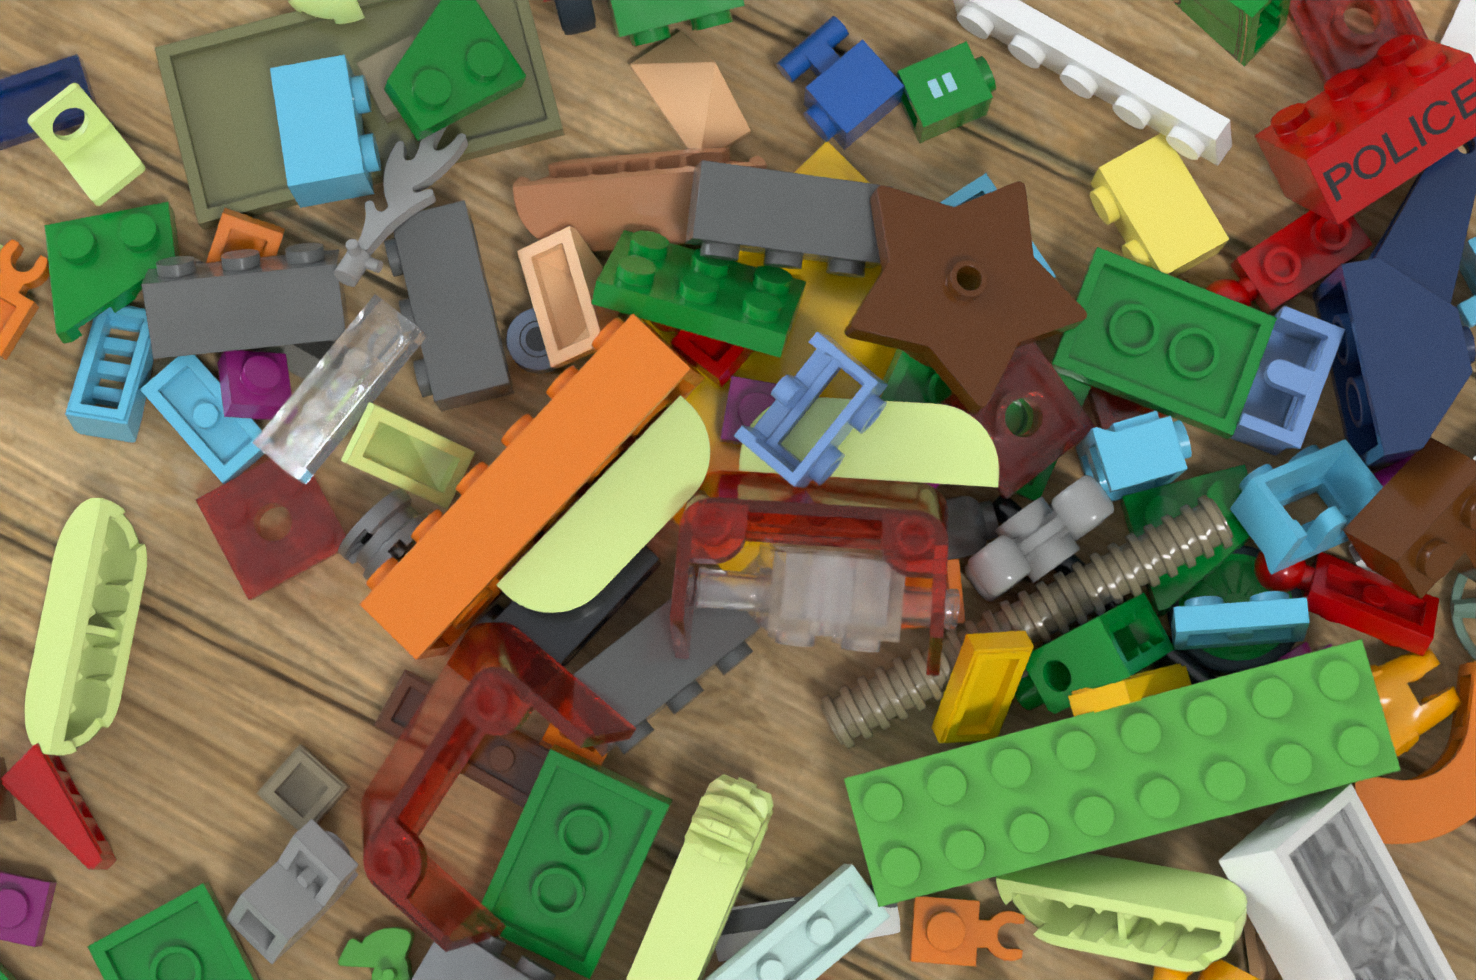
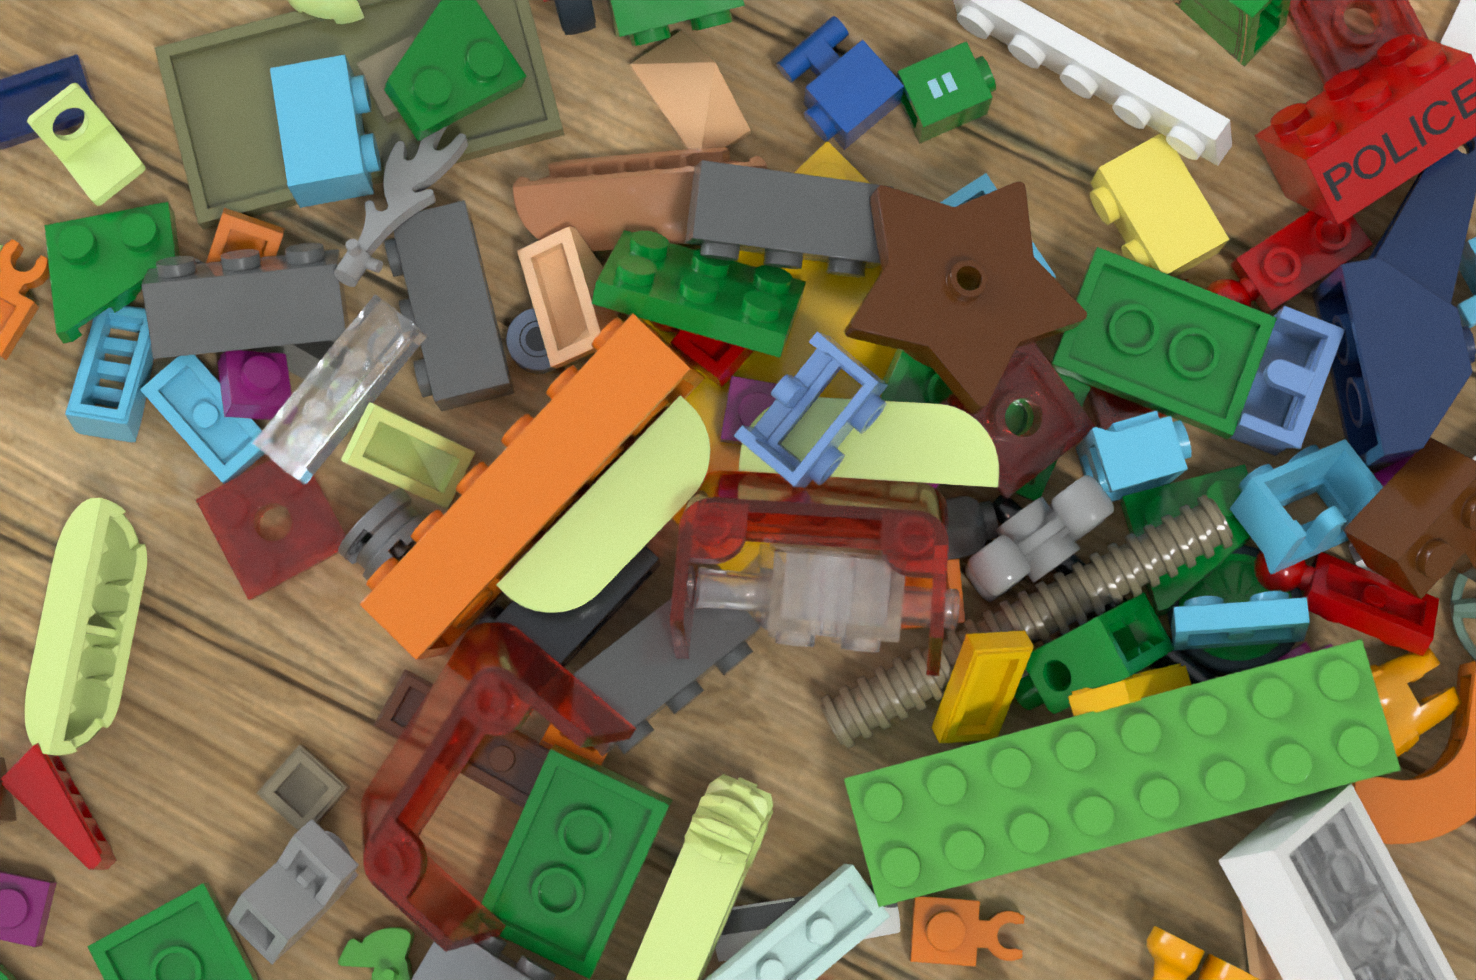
yellowish green brick [996,853,1247,972] -> none

